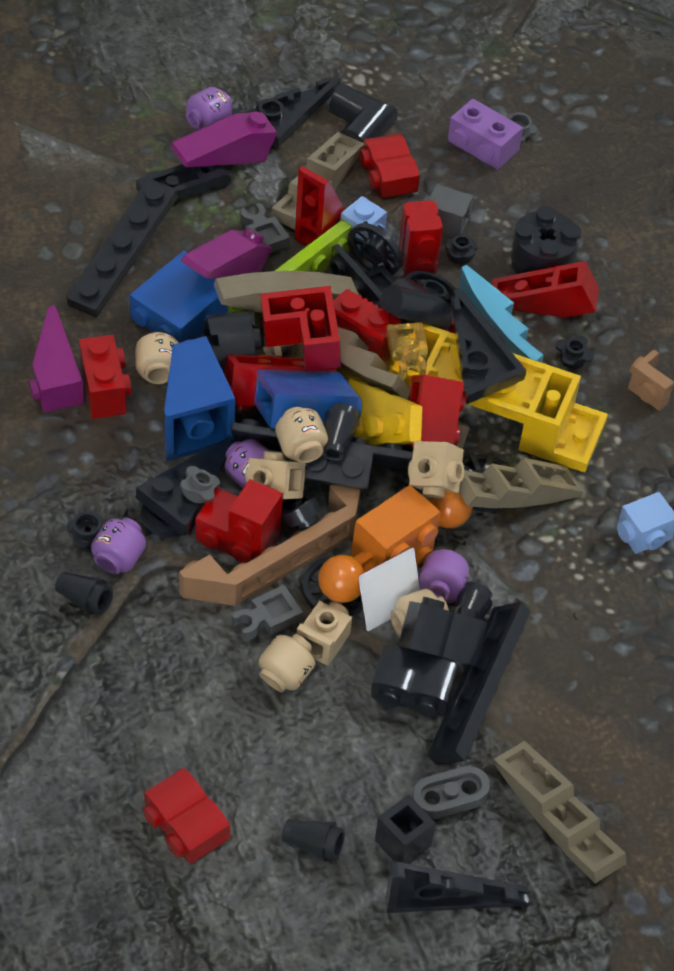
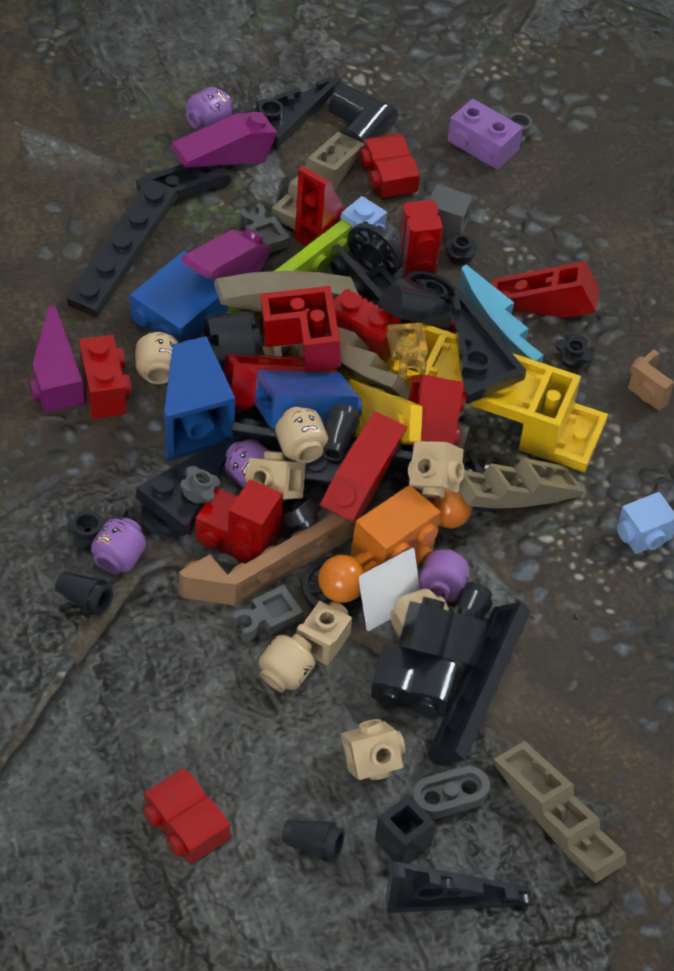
black brick [511,206,581,274] -> none
none -> red slope [320,411,408,524]
none -> tan brick [340,719,406,780]

